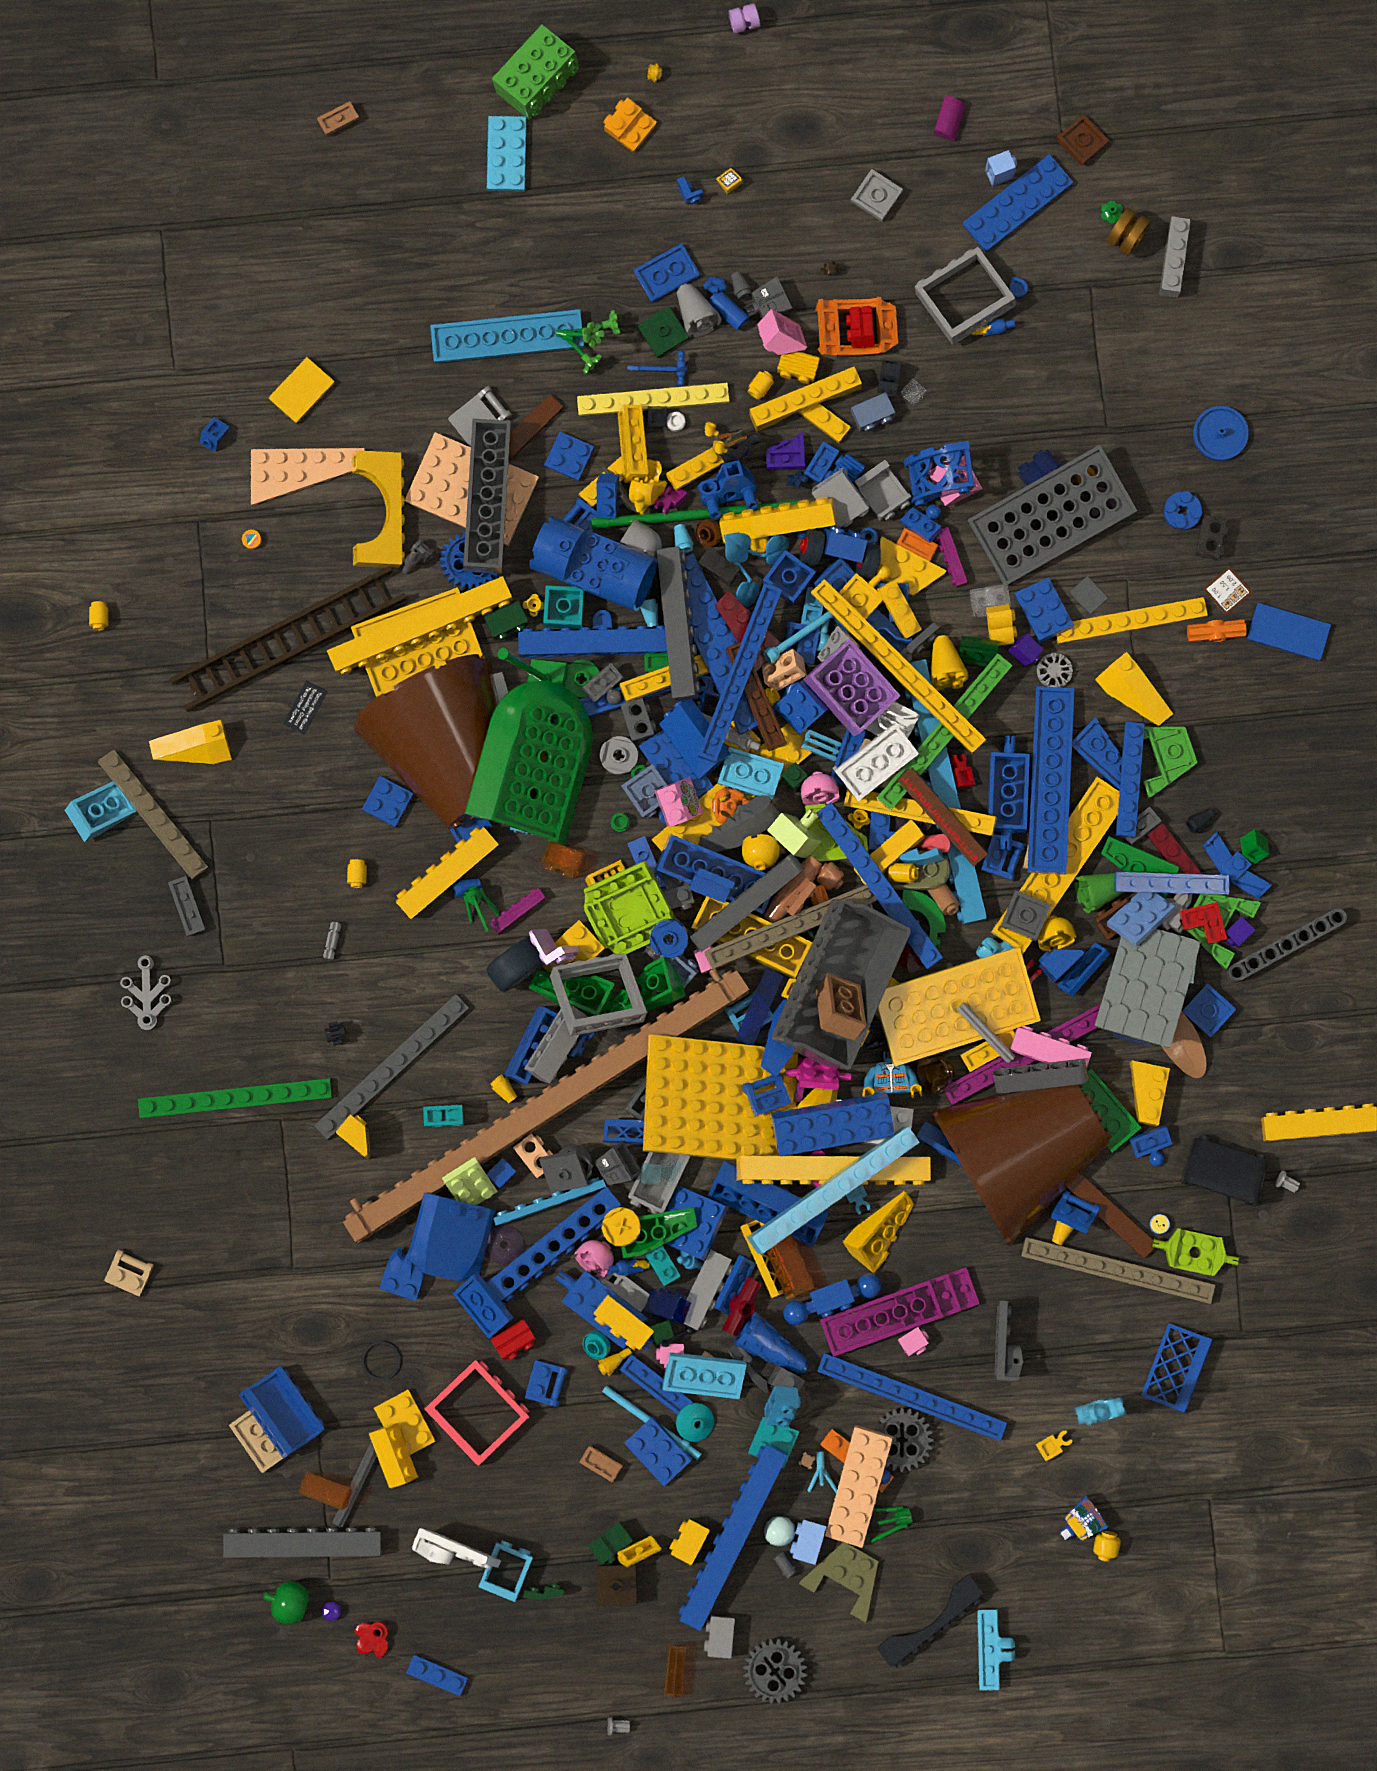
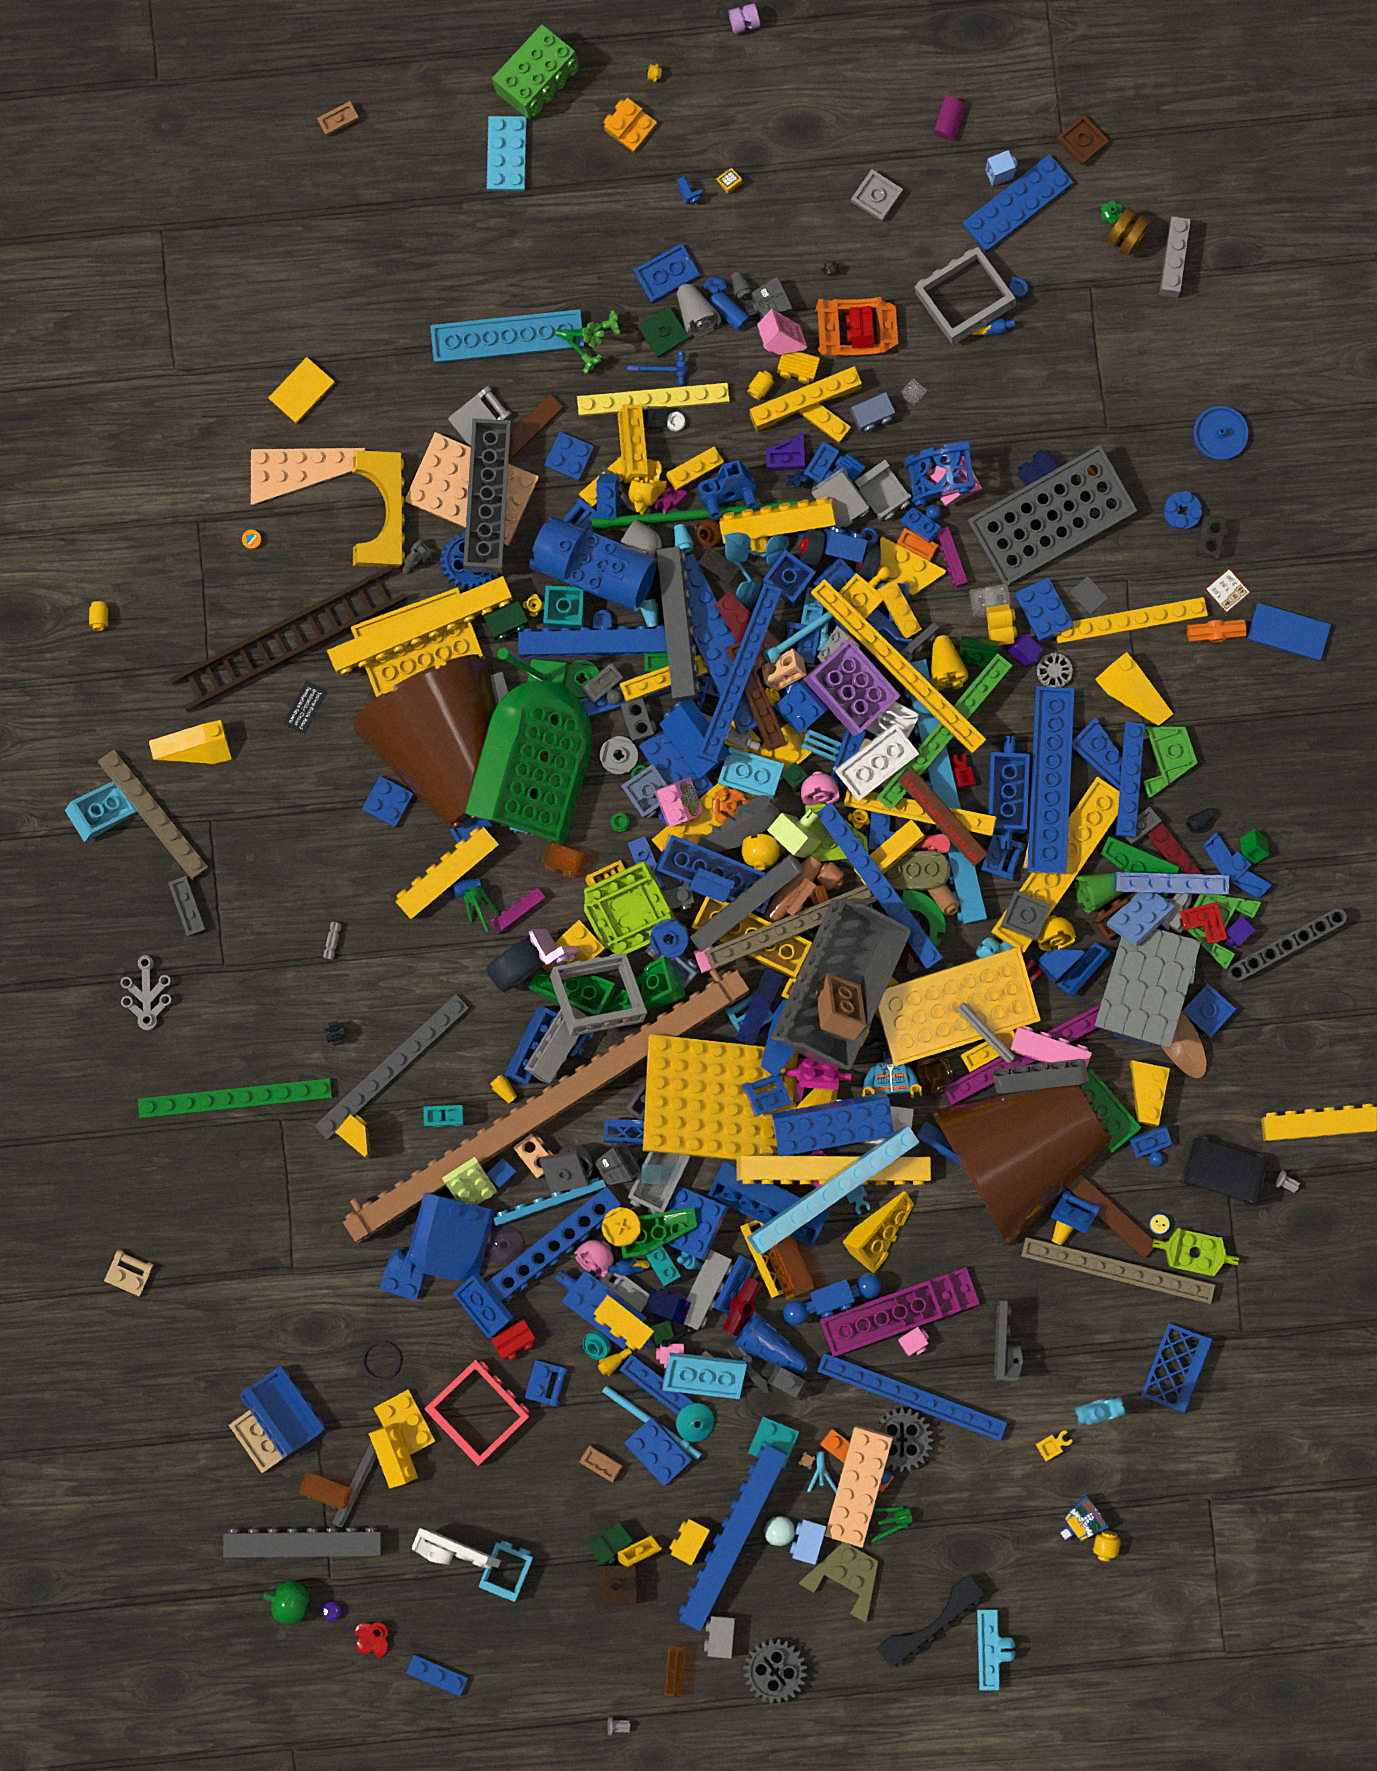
blue bracket [200,417,230,452] -> none
yellow brick [347,859,367,888] -> none
dark green slope [523,1583,565,1600] -> none
torso [705,422,761,464] -> none
dark azure brick [764,1386,801,1427] -> none
dark grey pin [773,1552,796,1578] -> none
black brick [878,360,901,395] -> none
yellow brick [888,863,918,883] -> none
dark azure slope [899,847,944,866] -> none

